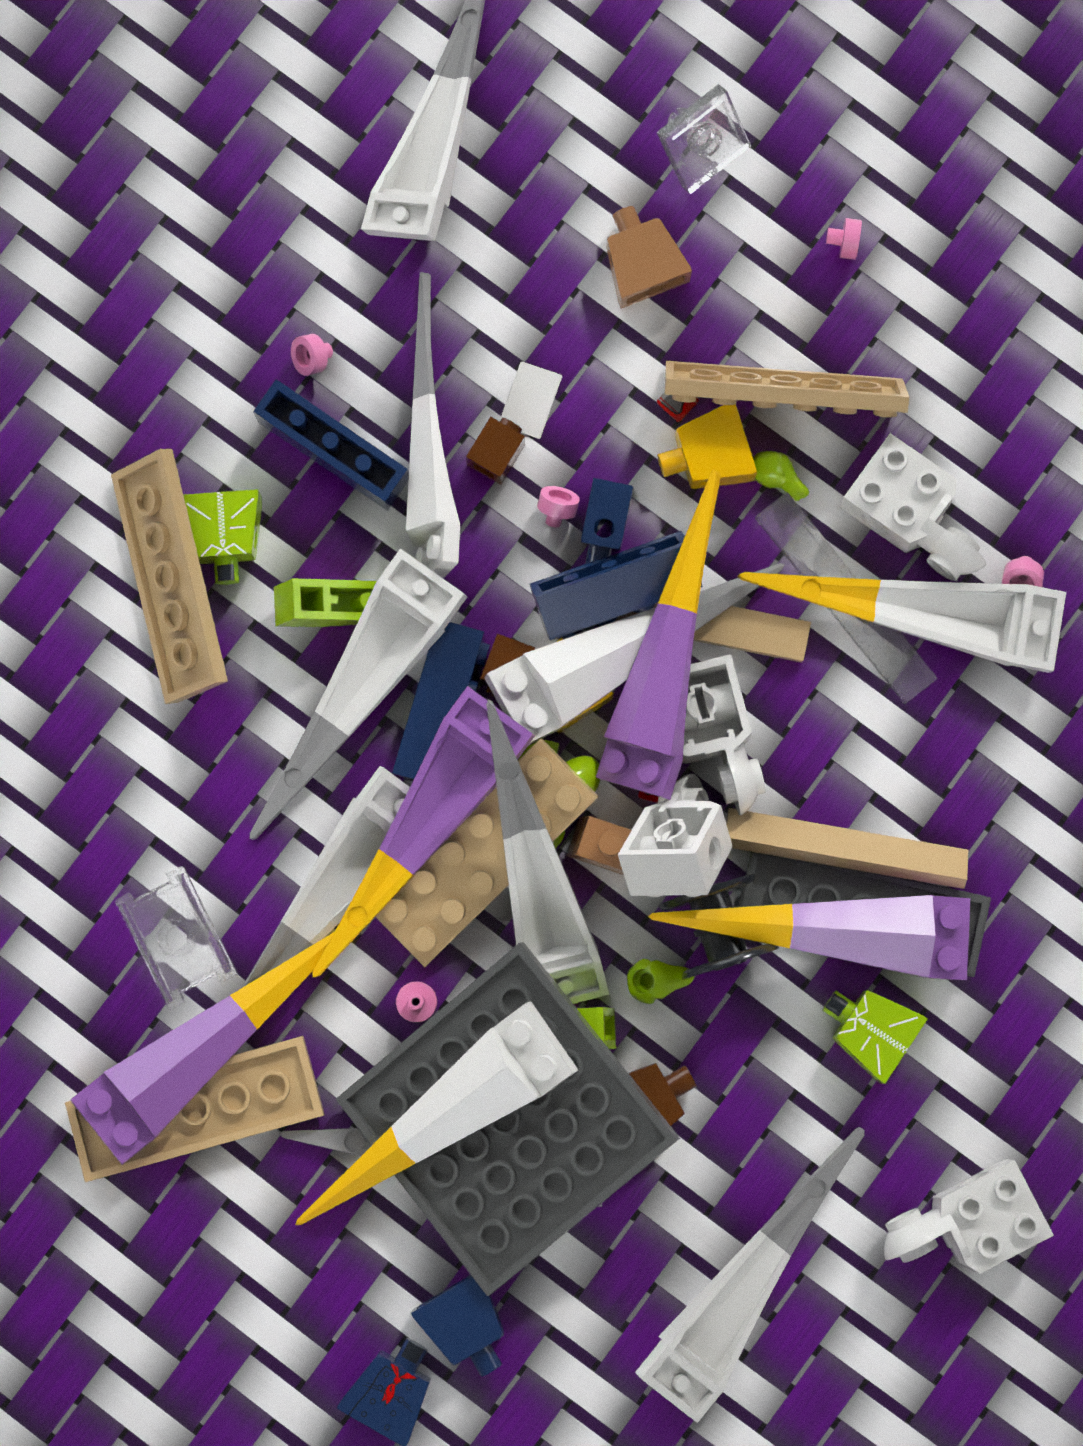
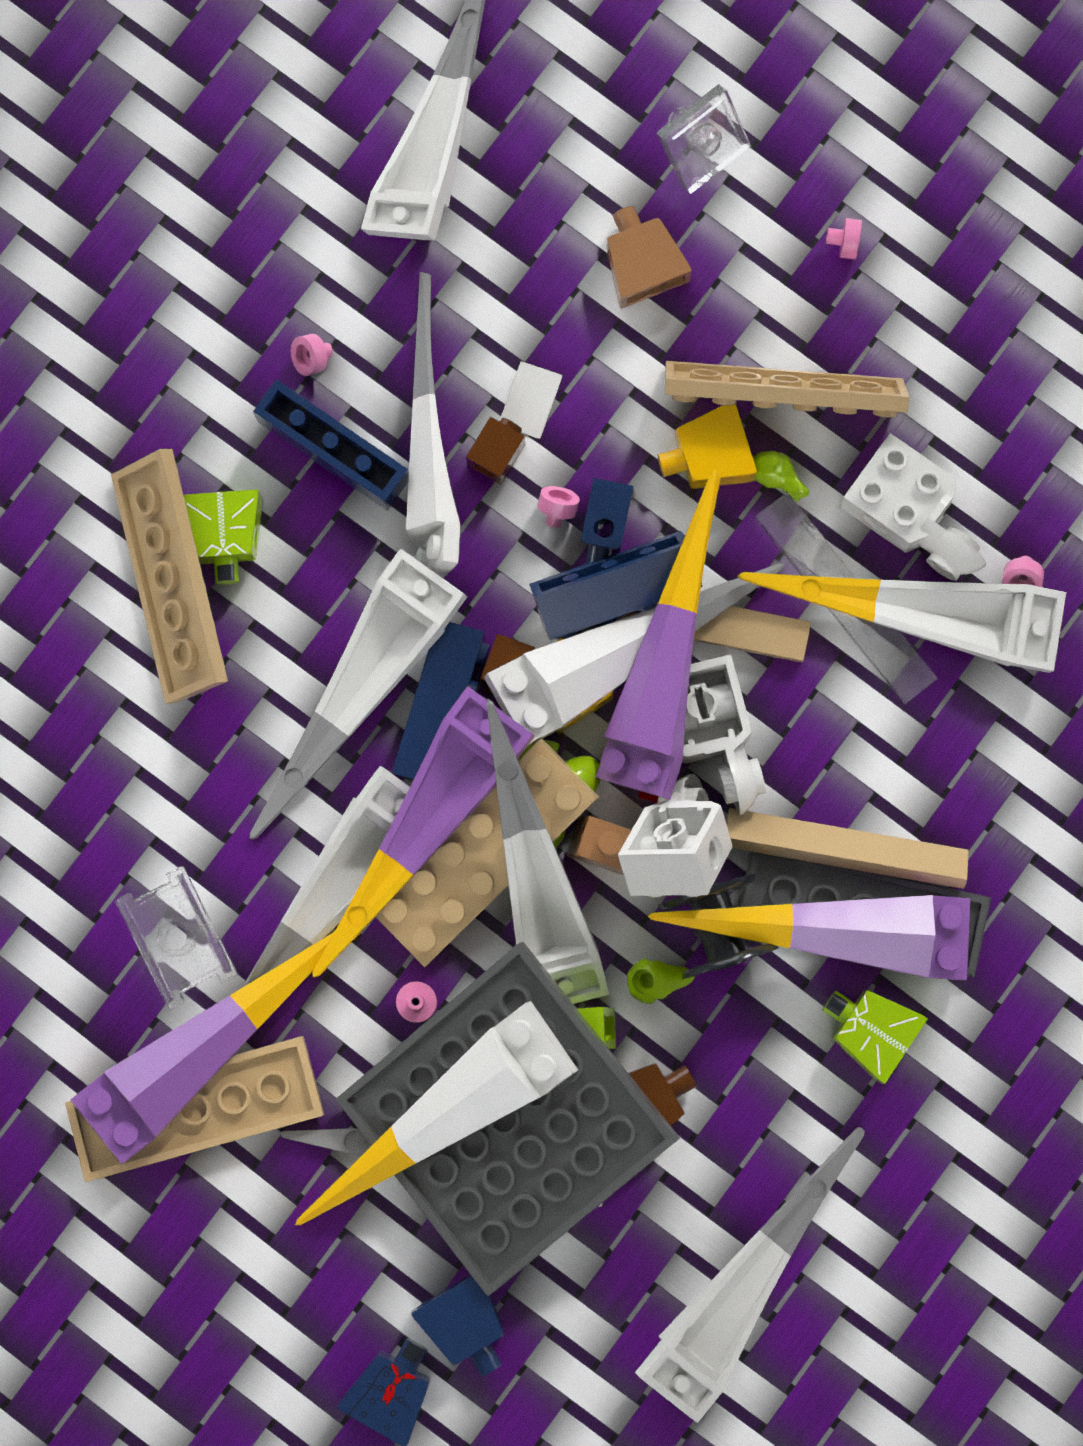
lime slope [273,578,376,627] -> none
sticker [657,392,699,422] -> none
white brick [884,1159,1054,1274] -> none

